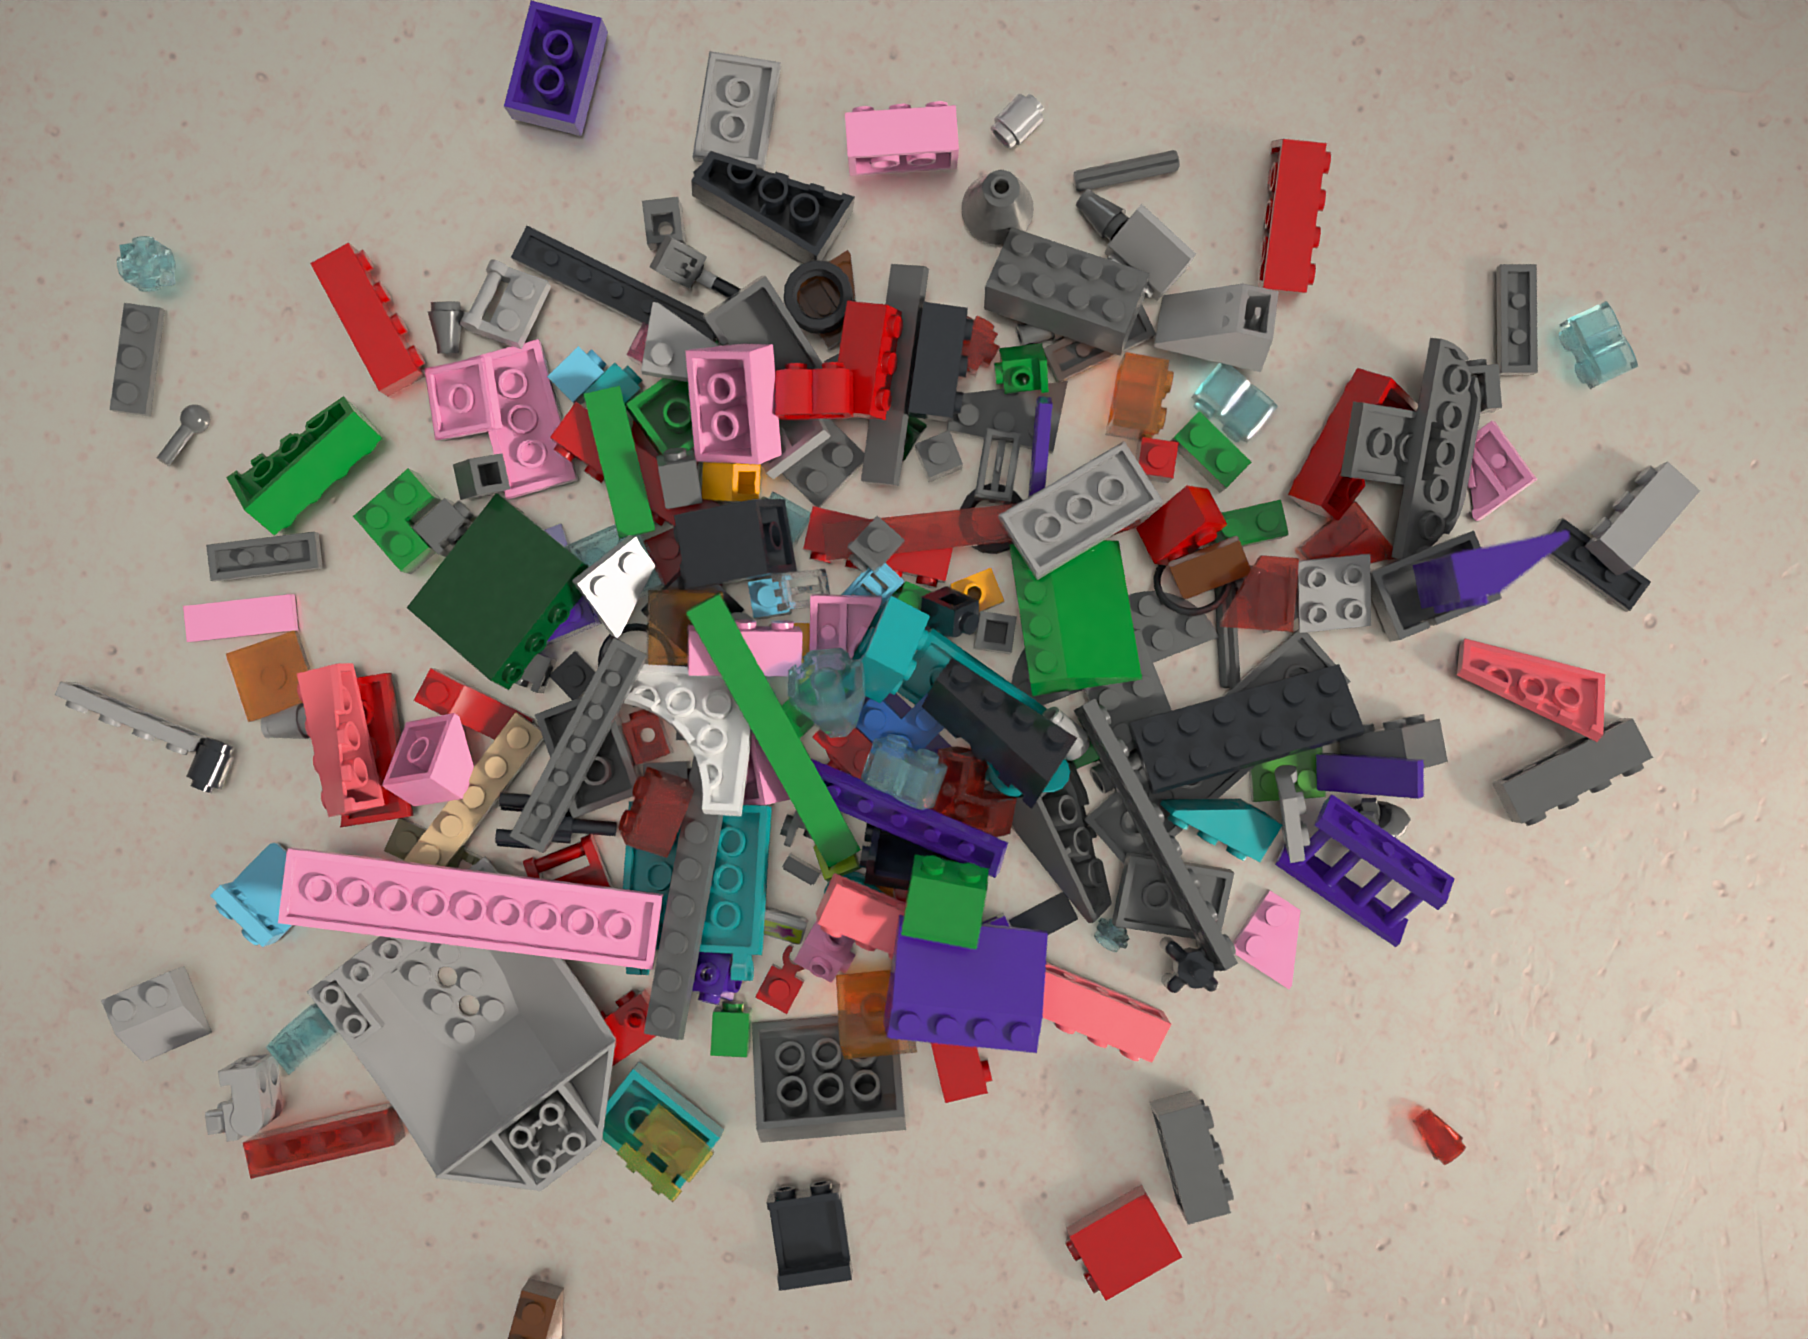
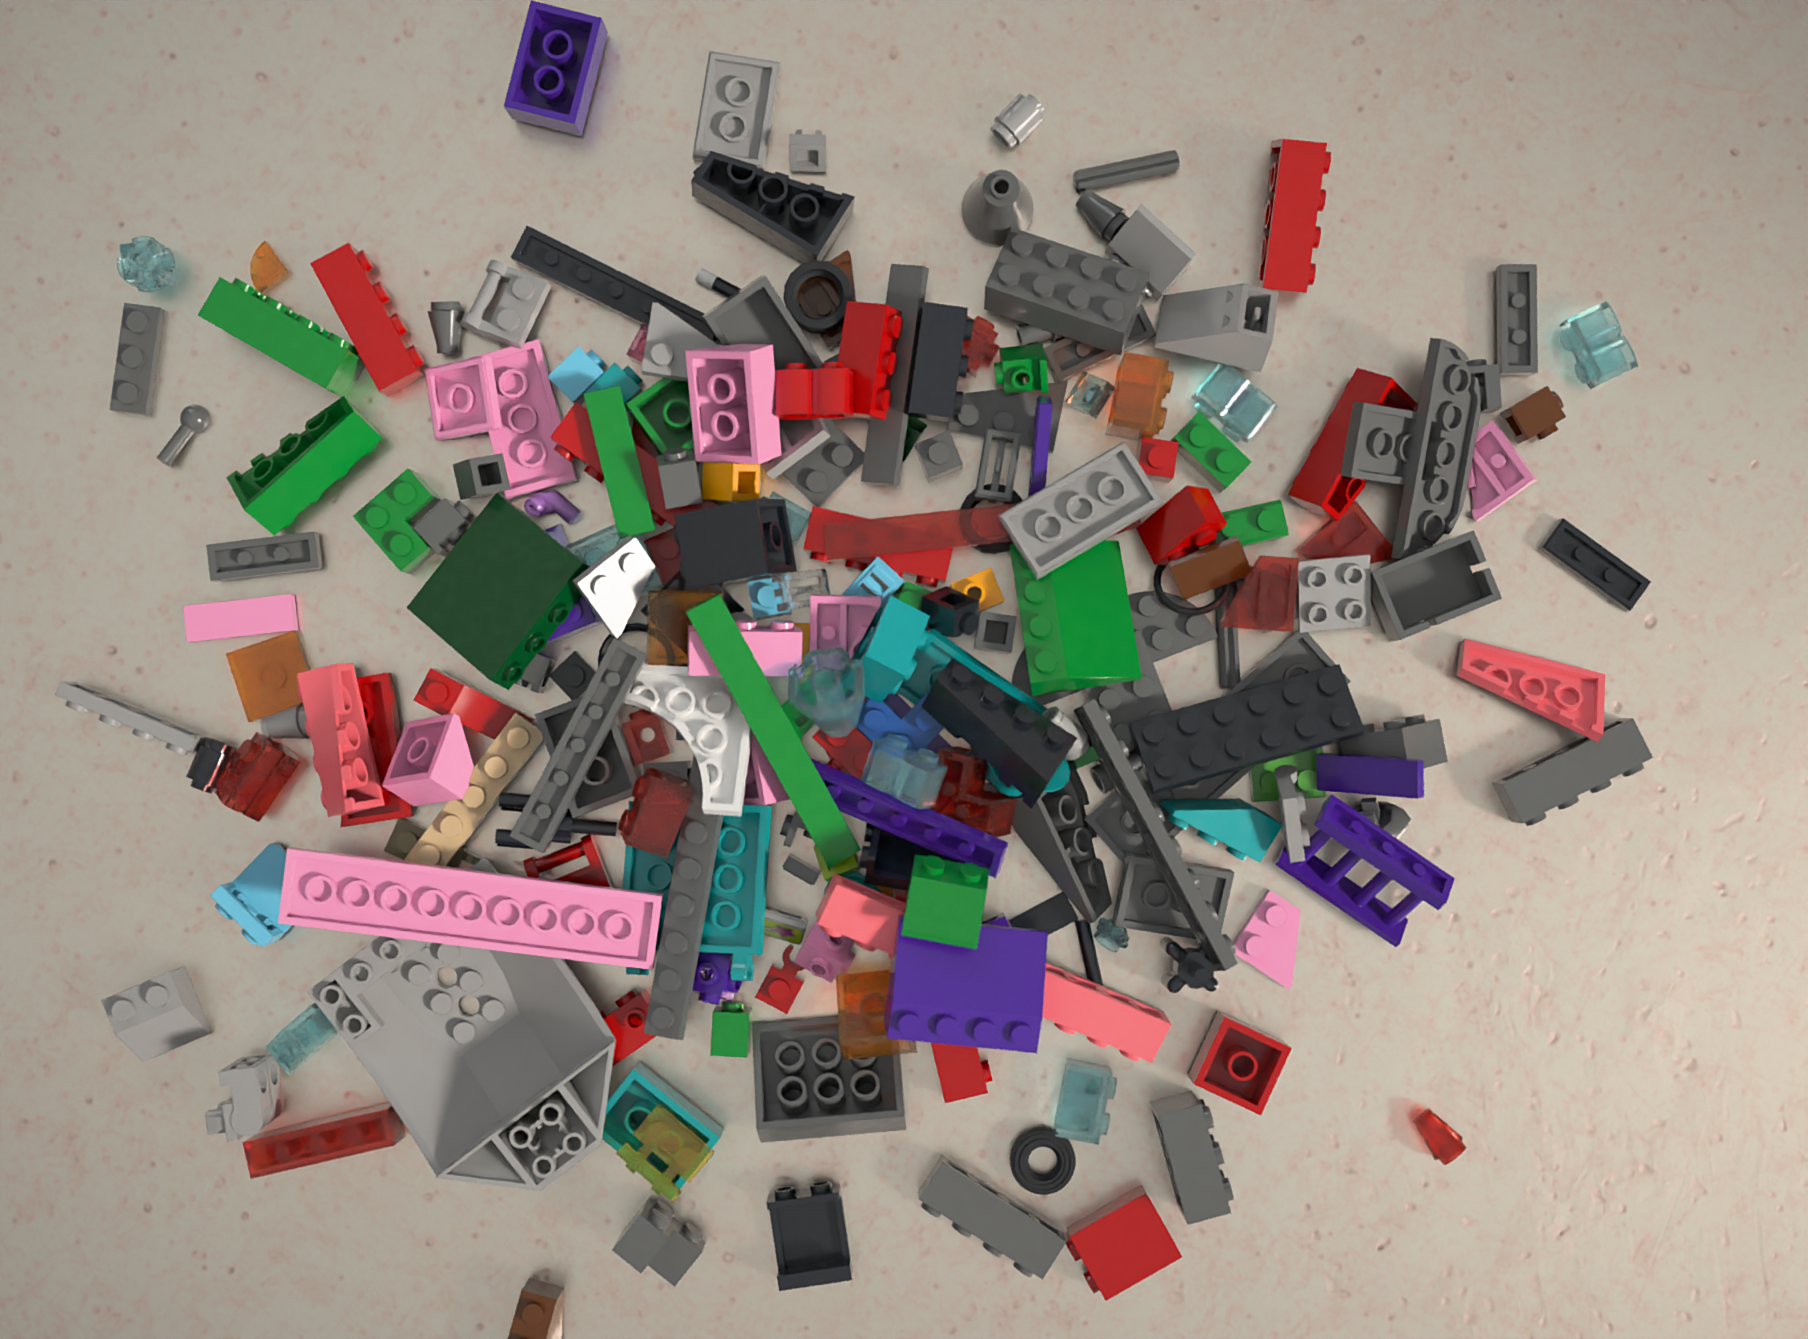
dark grey brick [642,197,686,251] -> none
dark grey bracket [649,234,707,289] -> none
bright pink brick [845,101,959,176] -> none
dark grey bracket [847,515,905,574] -> none
dark purple slope [1412,530,1570,613] -> none
light grey brick [1585,461,1700,576] -> none
none -> green brick [198,277,366,399]
none -> clear red brick [215,732,301,822]
none -> clear orange tile [250,241,290,293]
none -> medium lavender arm [524,490,581,525]
none -> dark grey brick [612,1197,706,1287]
none -> light grey tile [789,129,826,172]
none -> dark grey brick [918,1155,1066,1280]
none -> black tyre [1010,1127,1076,1195]
none -> clear light blue brick [1053,1058,1117,1145]
none -> clear light blue plate [1064,371,1115,419]
none -> black bar [1075,919,1104,986]
none -> red brick [1188,1011,1292,1115]
none -> reddish brown brick [1500,386,1566,444]

